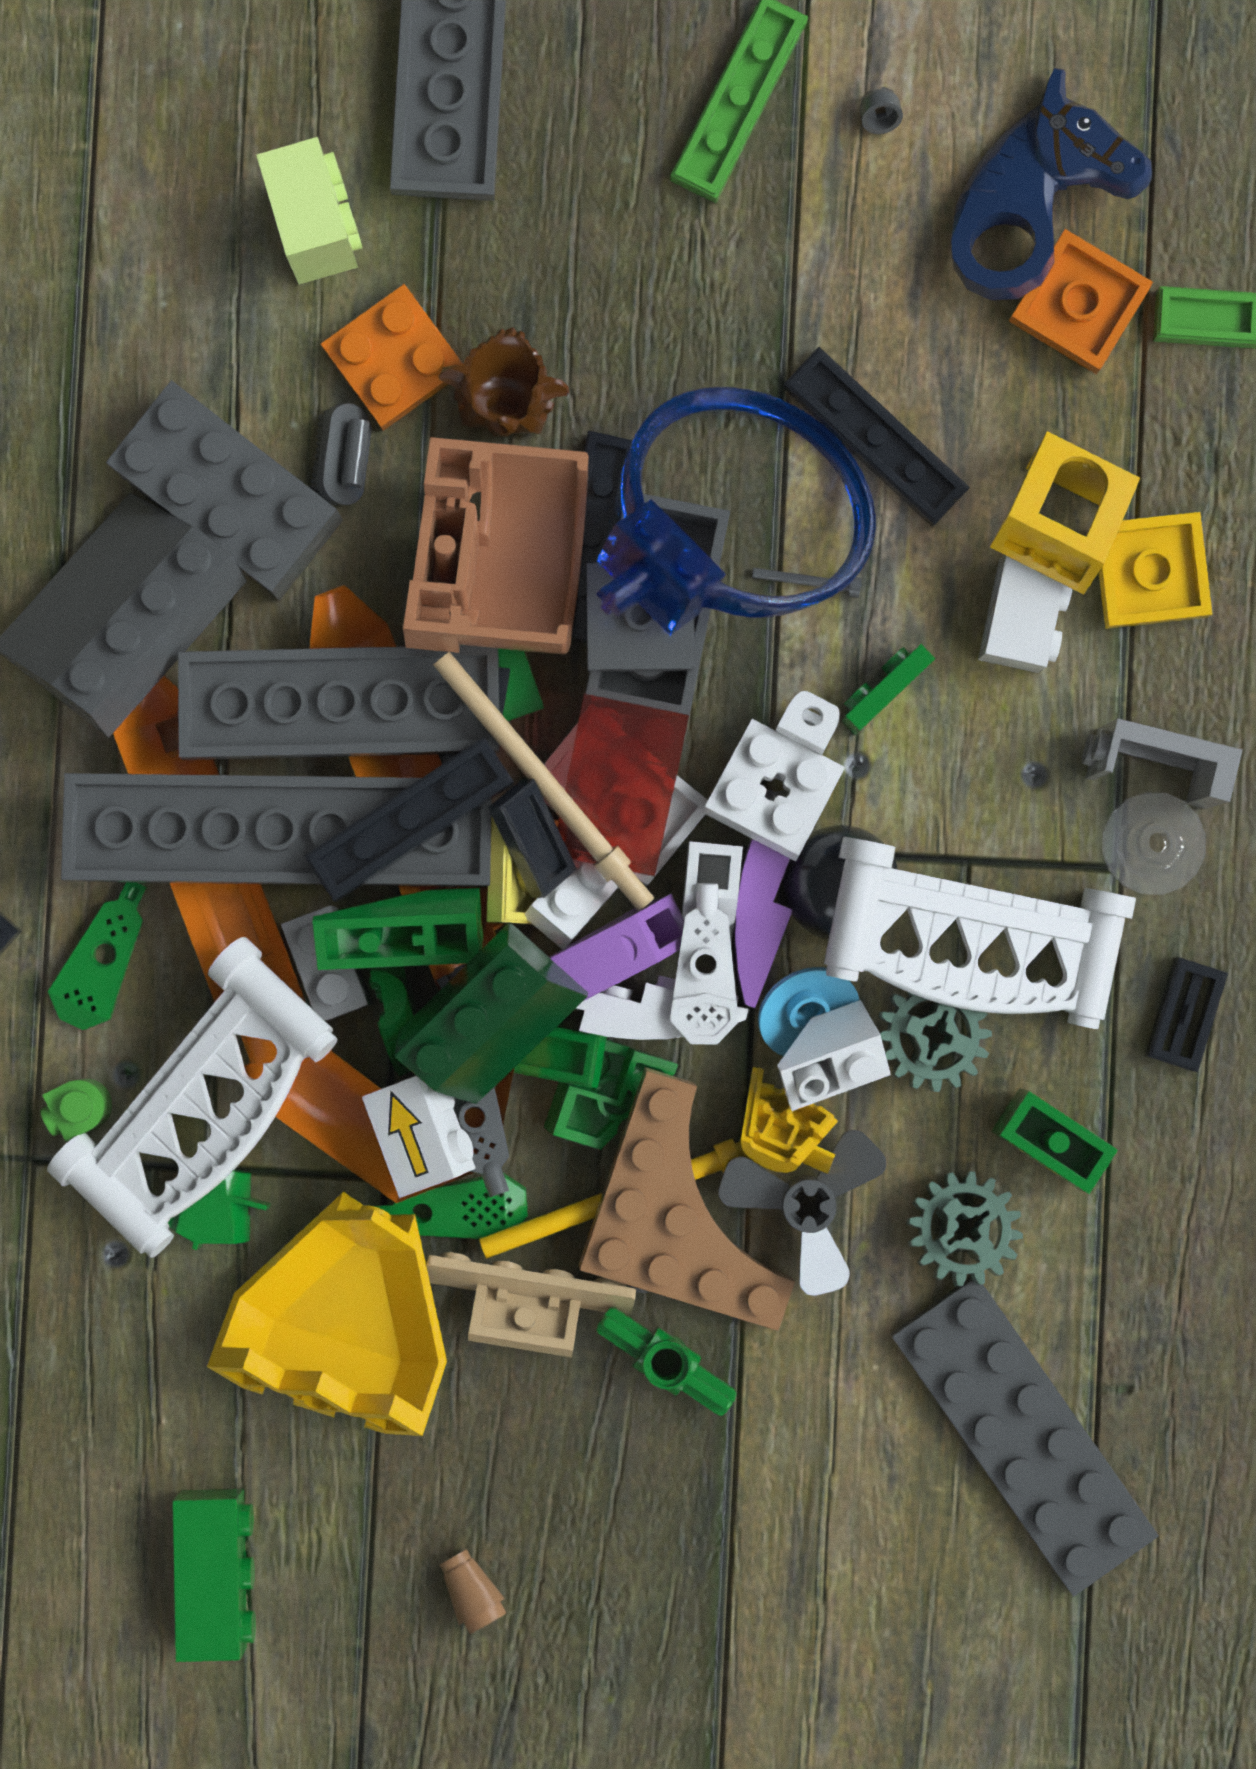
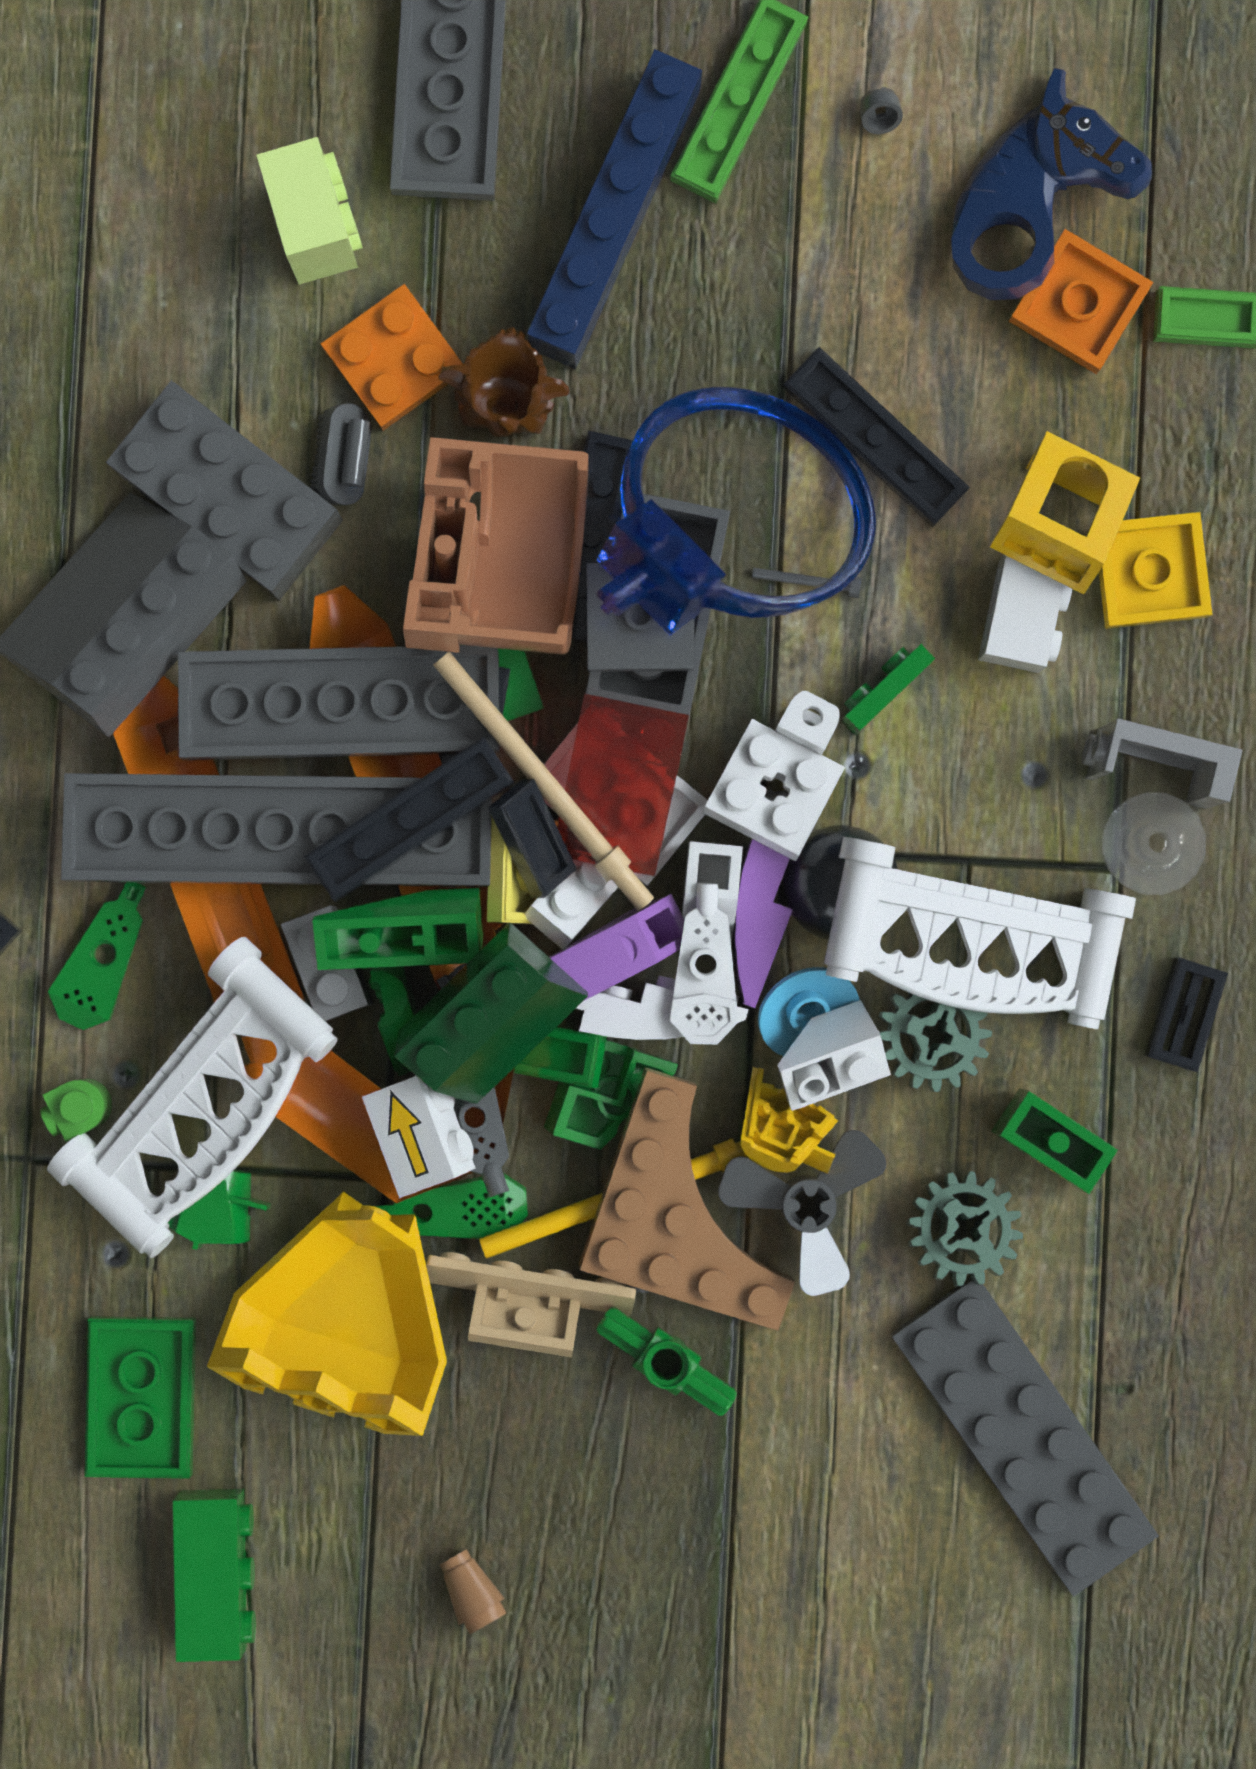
none -> green tile [84,1316,196,1479]
none -> dark blue brick [527,49,702,369]

